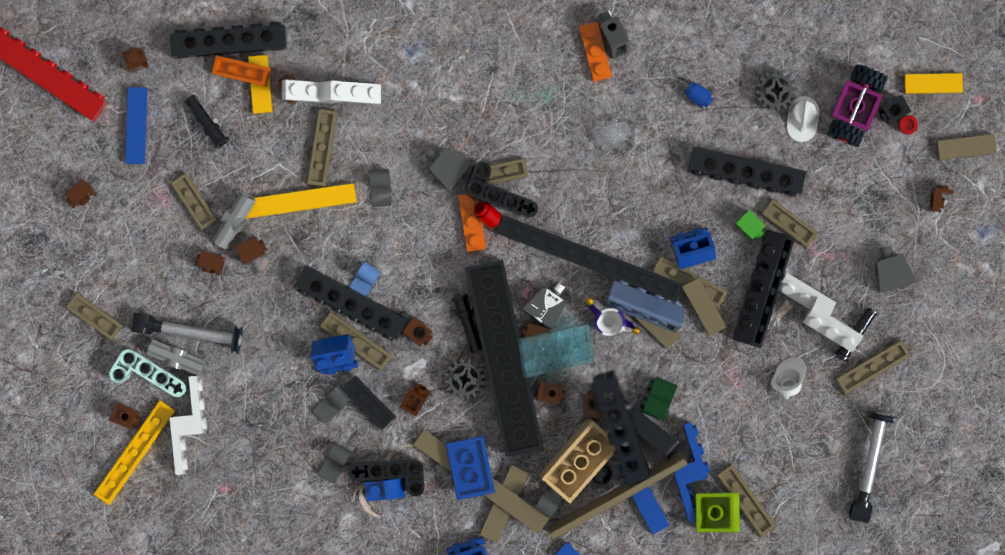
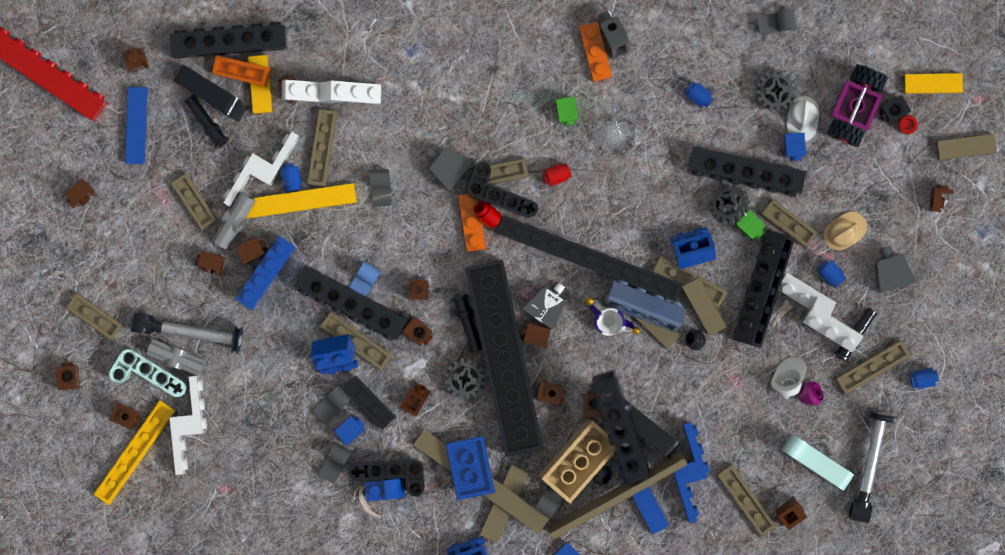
clear light blue plate [518,324,594,377] -> none
dark green brick [640,377,678,421] -> none
lime brick [696,493,740,532] -> none
none -> reddish brown brick [56,362,80,390]
none -> black beam [173,65,249,122]
none -> white bracket [223,132,300,208]
none -> blue brick [236,236,297,311]
none -> blue brick [279,163,302,192]
none -> blue brick [334,415,365,446]
none -> reddish brown brick [408,280,429,300]
none -> red brick [542,163,572,187]
none -> bright green brick [555,96,578,126]
none -> black piece [685,329,706,351]
none -> dark grey gear [709,184,751,226]
none -> dark grey panel [757,9,797,35]
none -> reddish brown brick [775,496,807,530]
none -> light aqua beam [781,434,854,491]
none -> blue brick [783,133,806,161]
none -> magenta cone [799,380,824,406]
none -> blue brick [818,260,846,288]
none -> tan piece [824,212,867,250]
none -> blue brick [909,367,939,390]

